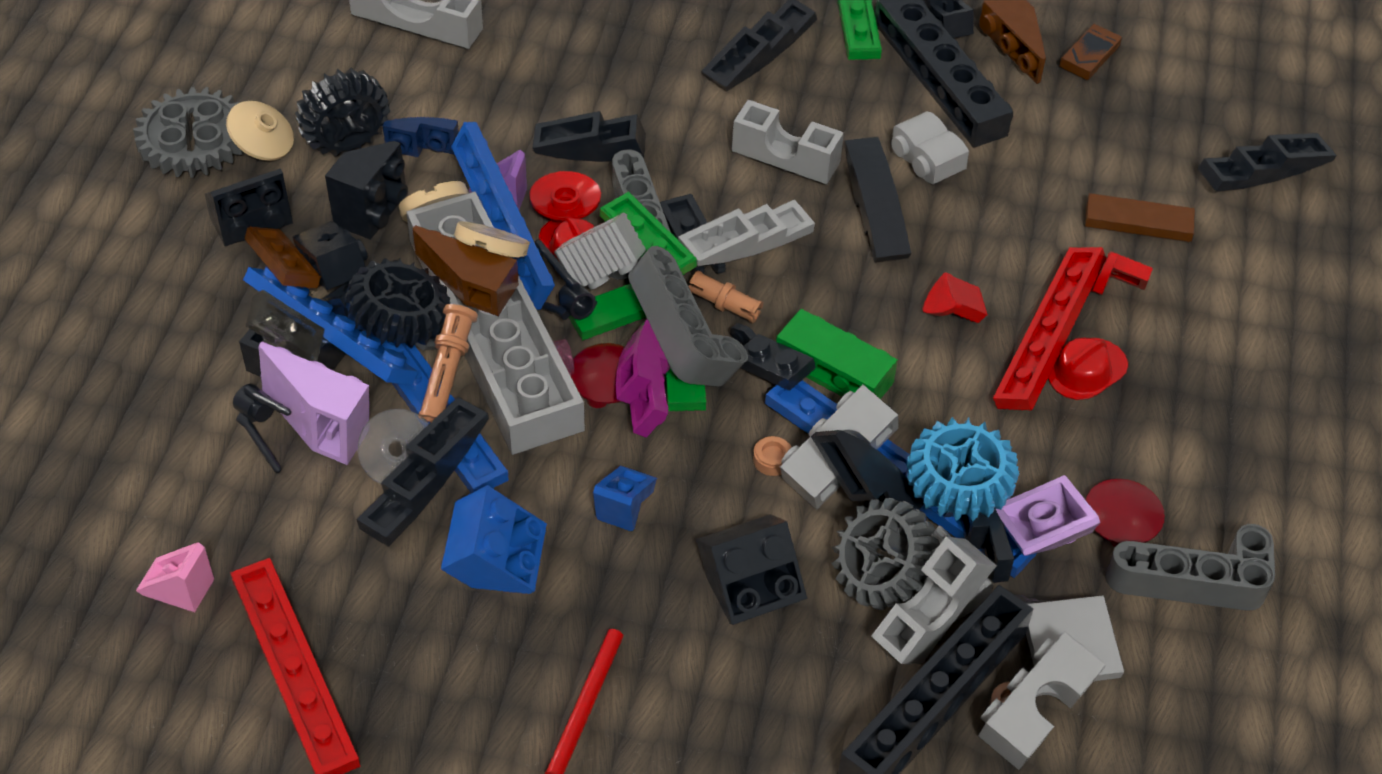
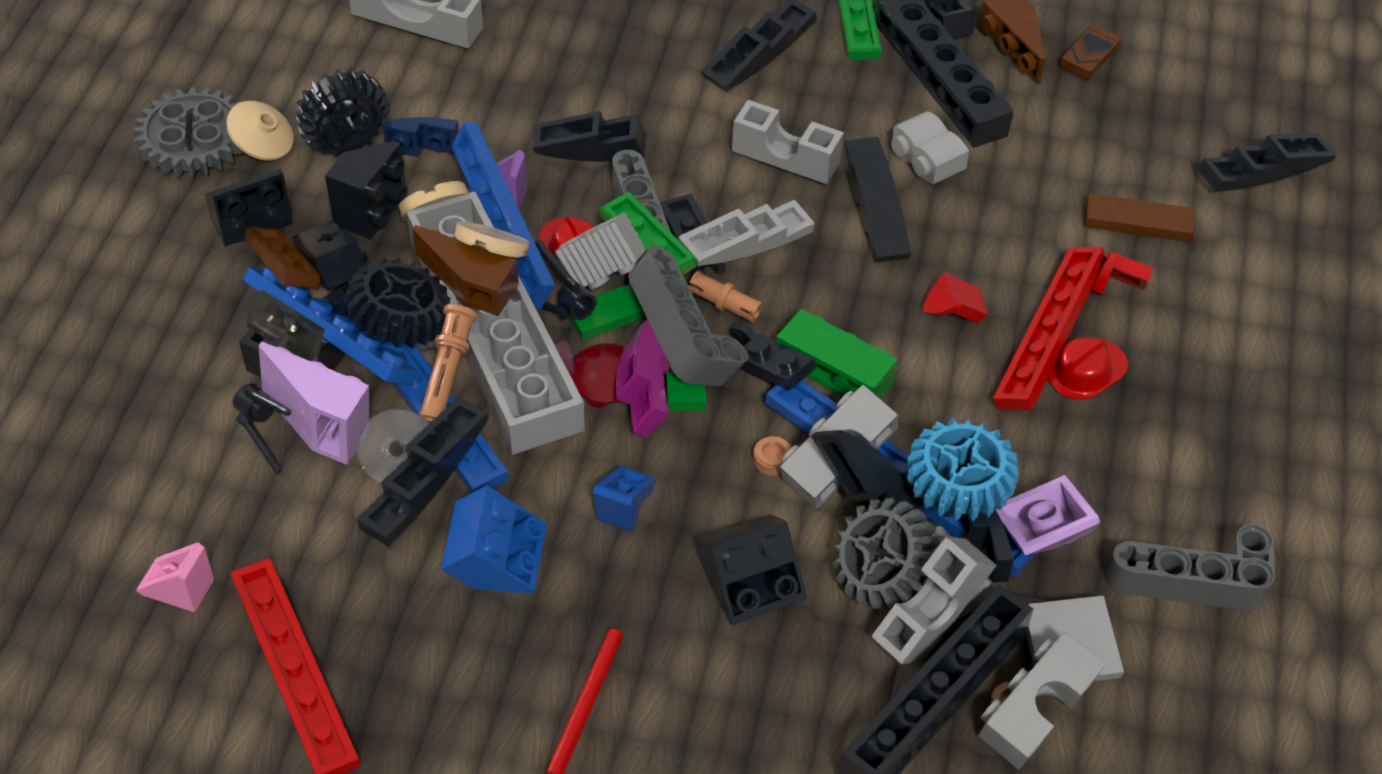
red dish [530,171,601,221] -> none
dark red dish [1086,479,1165,547] -> none

